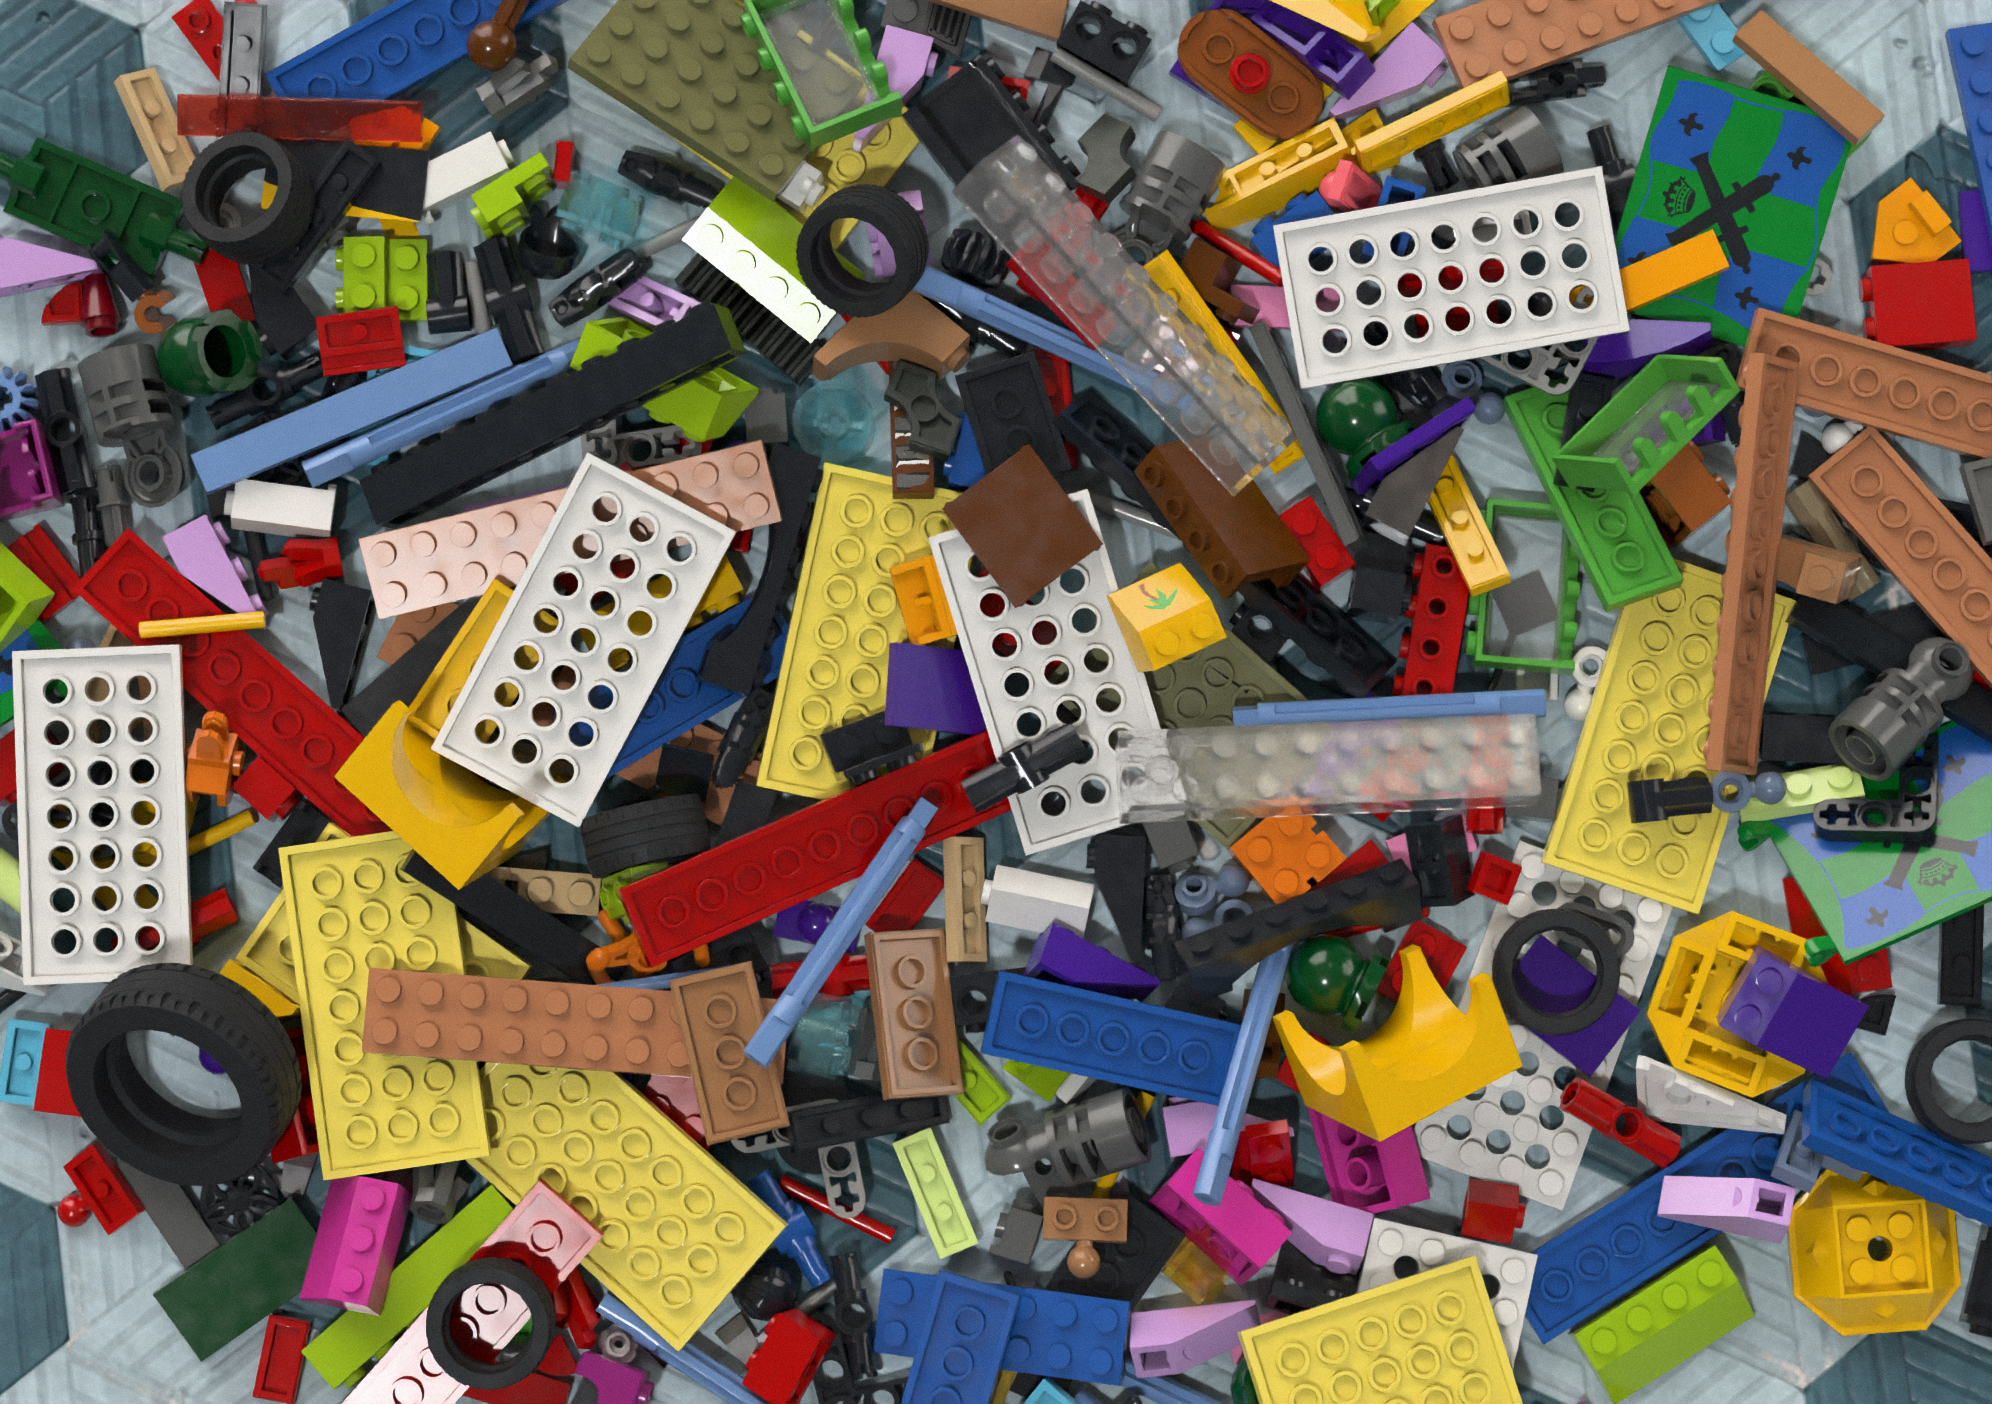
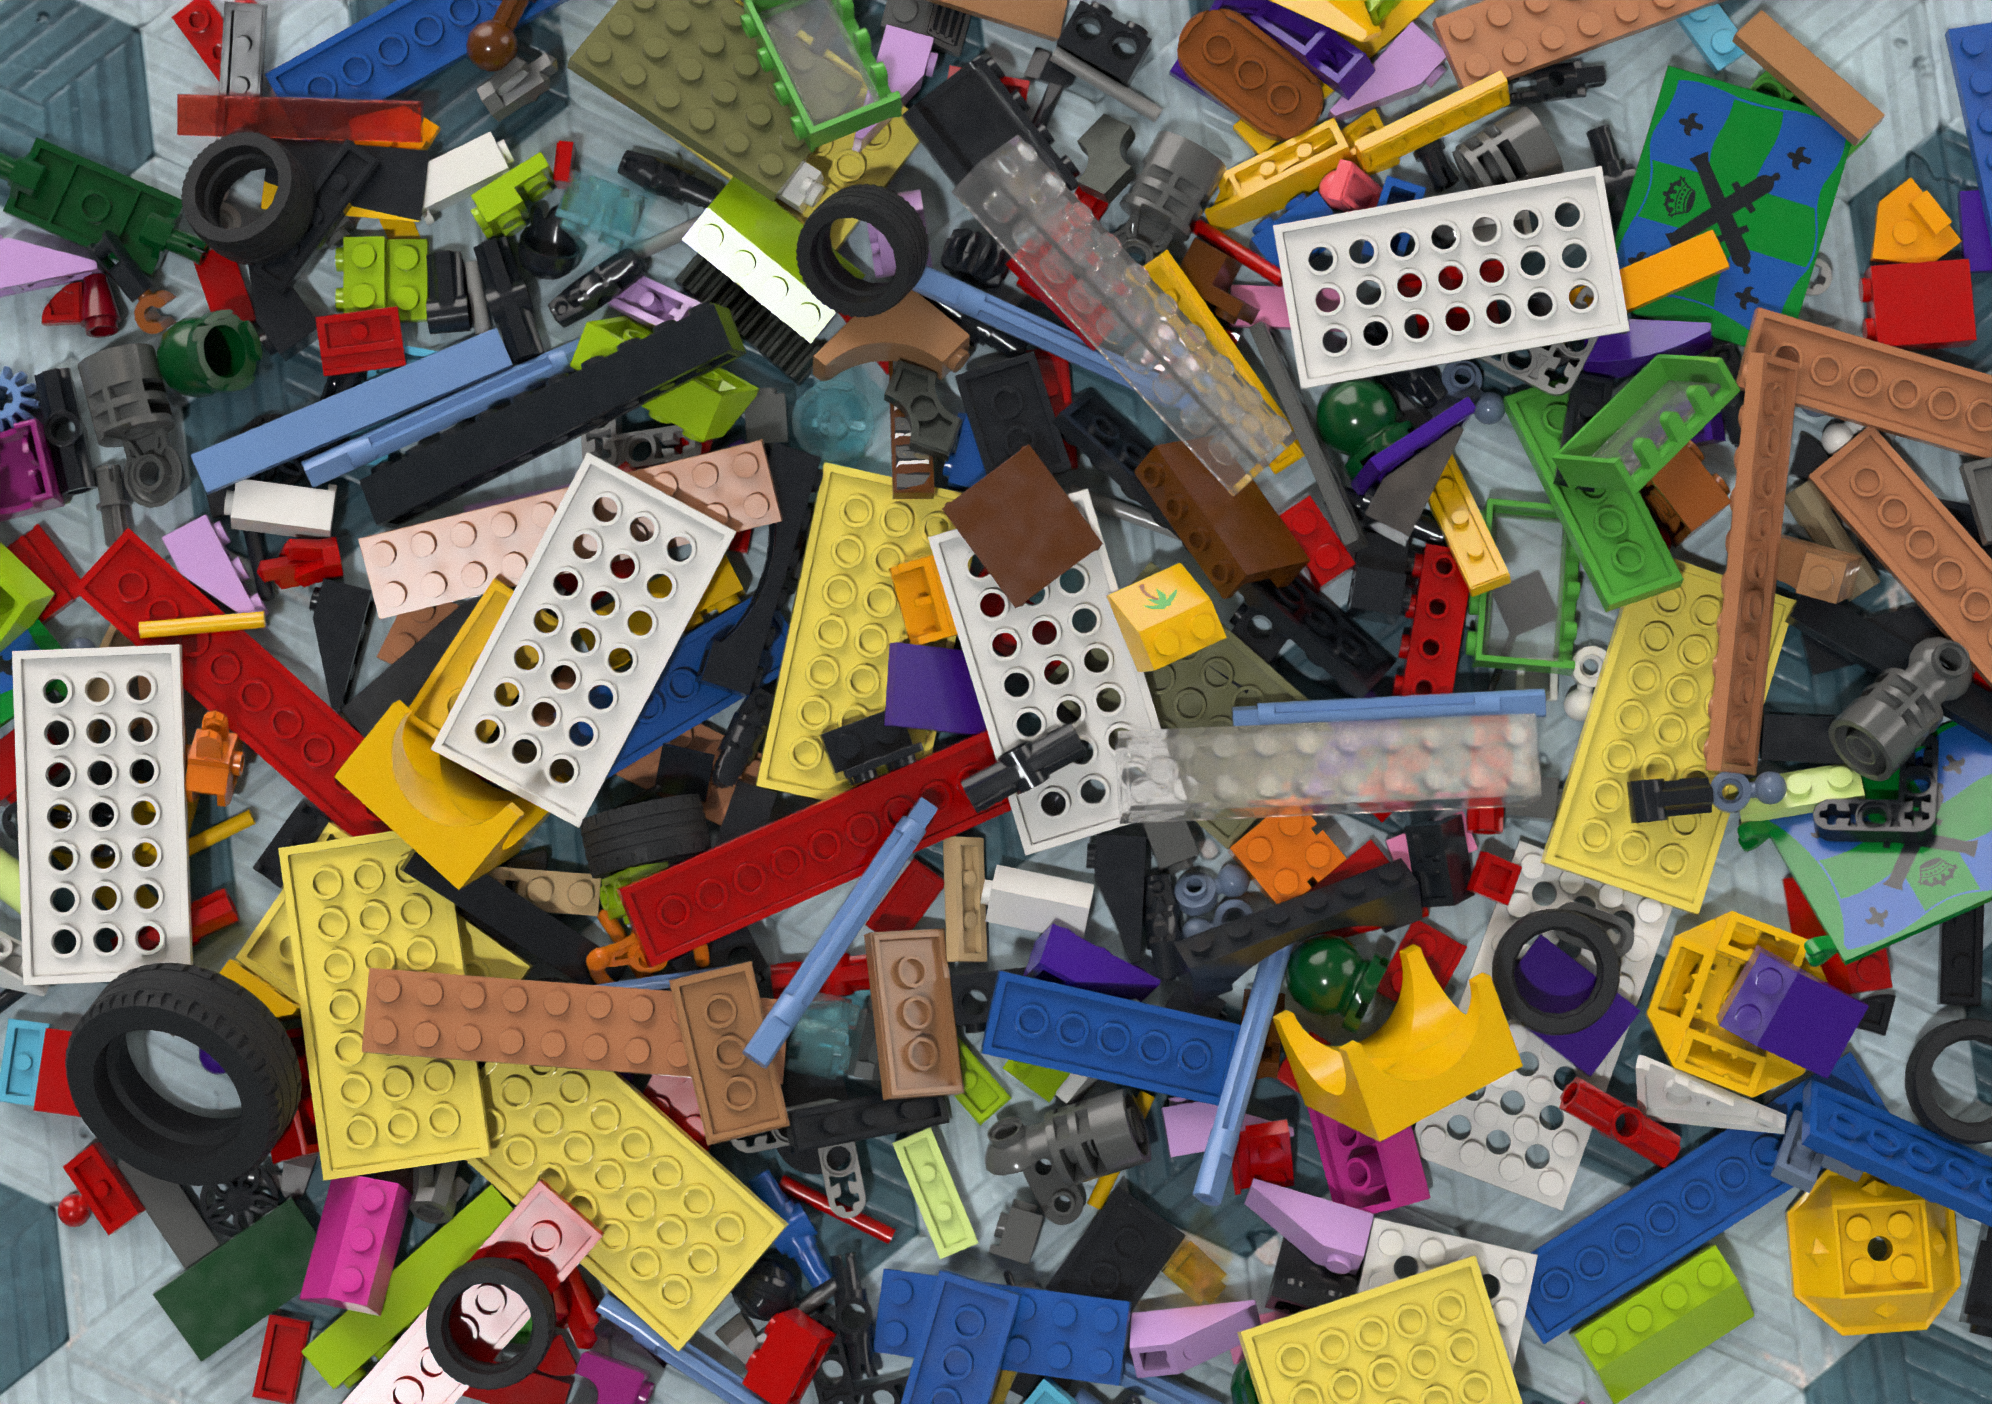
black pin [70,495,105,579] -> none
tan plate [114,67,195,192] -> none
black pin [205,353,327,430] -> none
red brick [231,756,301,823] -> none
white plate [598,1324,639,1363] -> none
dark purple tile [773,900,858,953] -> none
medium nougat plate [1043,1197,1128,1279] -> none
dark pink slope [1147,1148,1292,1286] -> none
red plate [1229,53,1270,95] -> none
red brick [1461,1178,1525,1244] -> none
lavender slope [1657,1176,1796,1244] -> none

